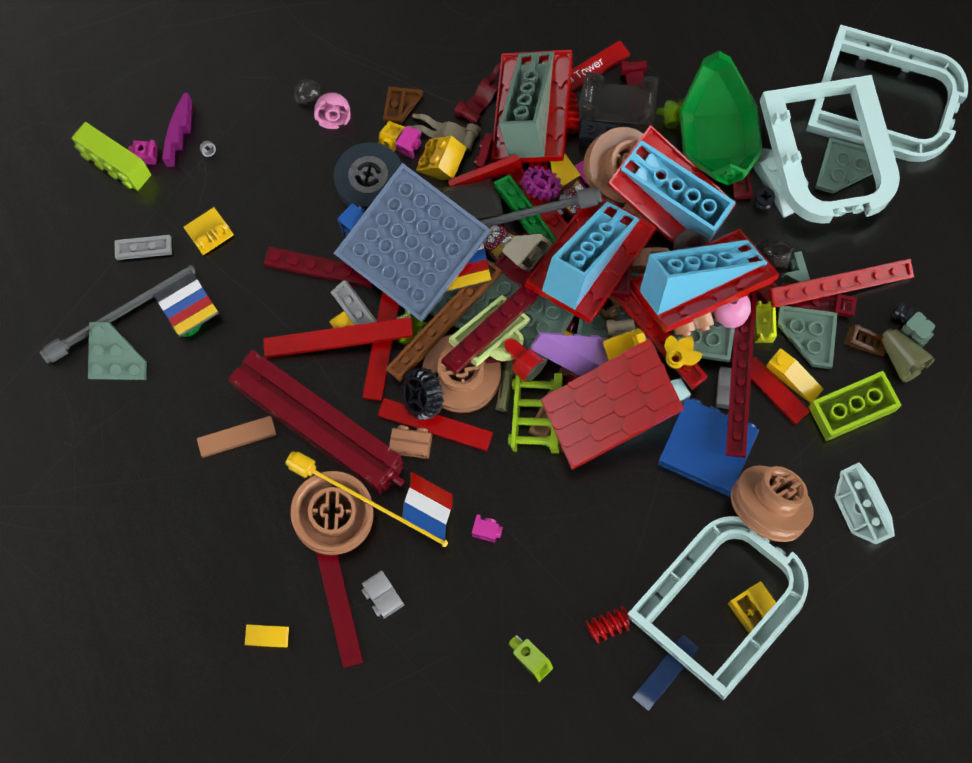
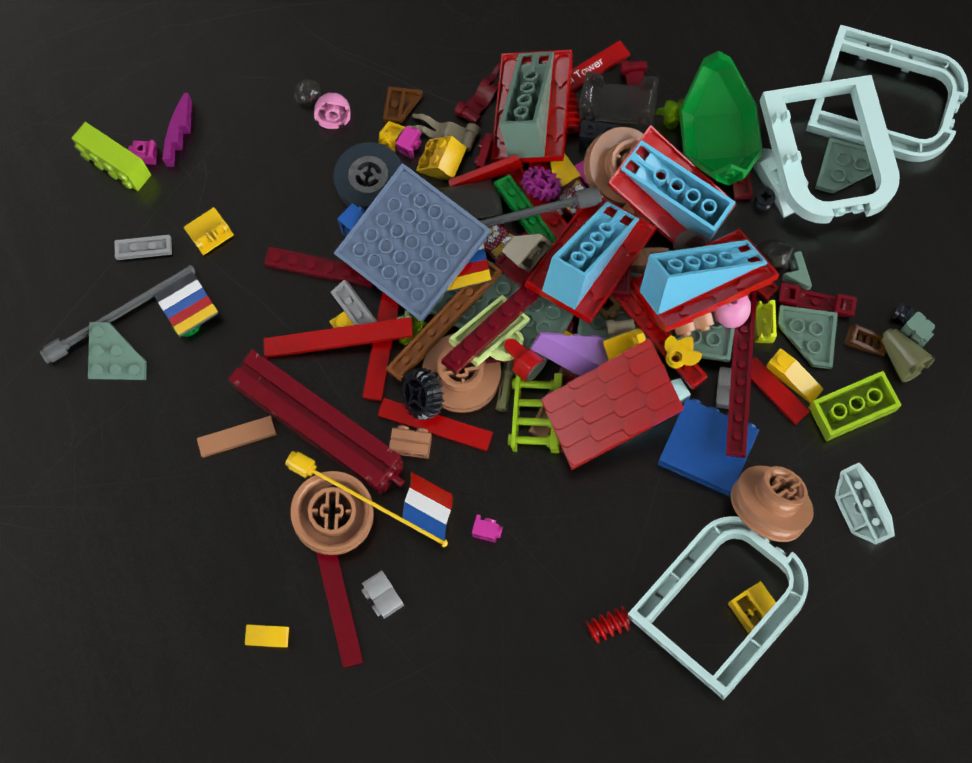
light grey hinge [200,141,216,157] -> none
lime torso [509,636,553,682] -> none
dark blue slope [632,635,699,711] -> none
tile [768,259,914,308] -> none

